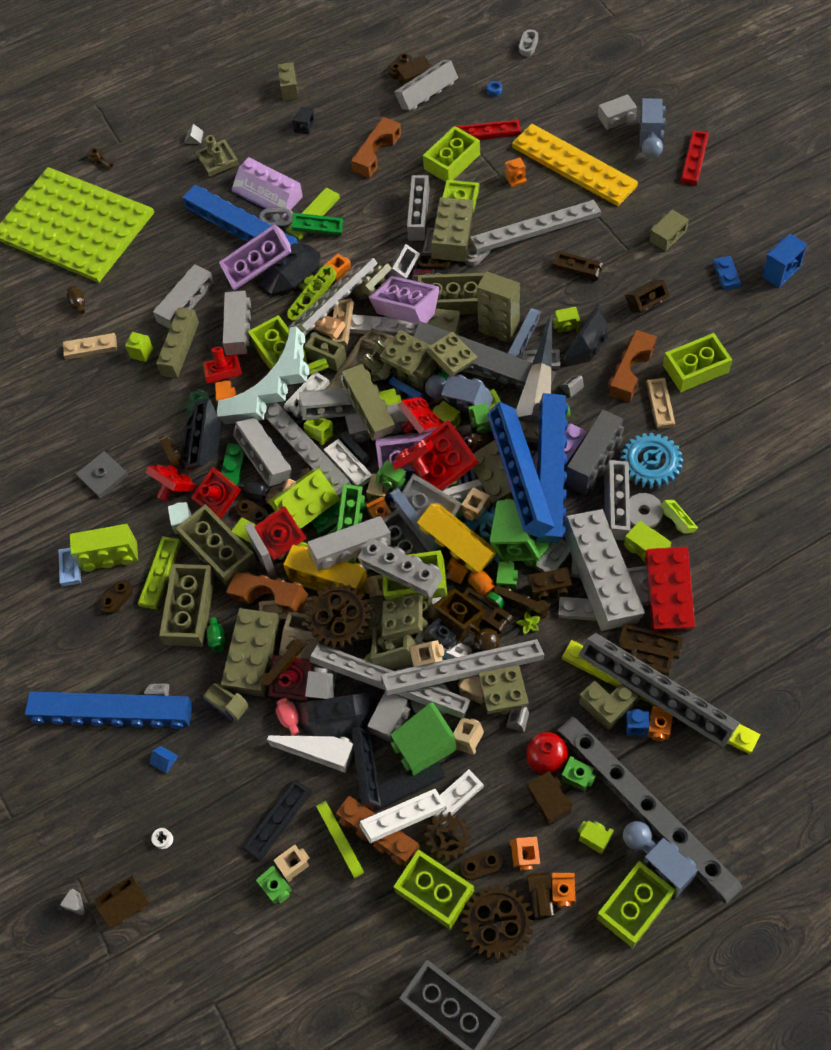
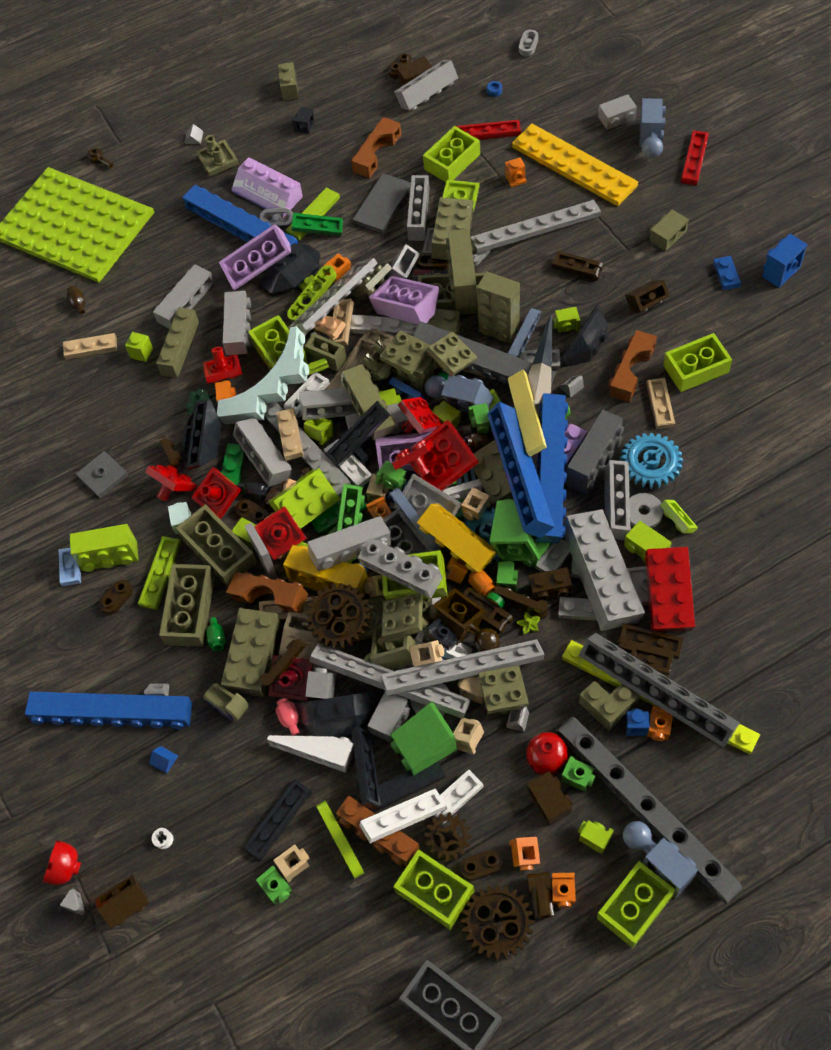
none -> red cylinder [43,840,81,885]
none -> tan plate [276,408,304,461]
none -> black tile [326,401,390,467]
none -> dark grey tile [353,173,411,234]
none -> olive brick [445,229,477,309]
none -> light yellow tile [507,370,547,457]

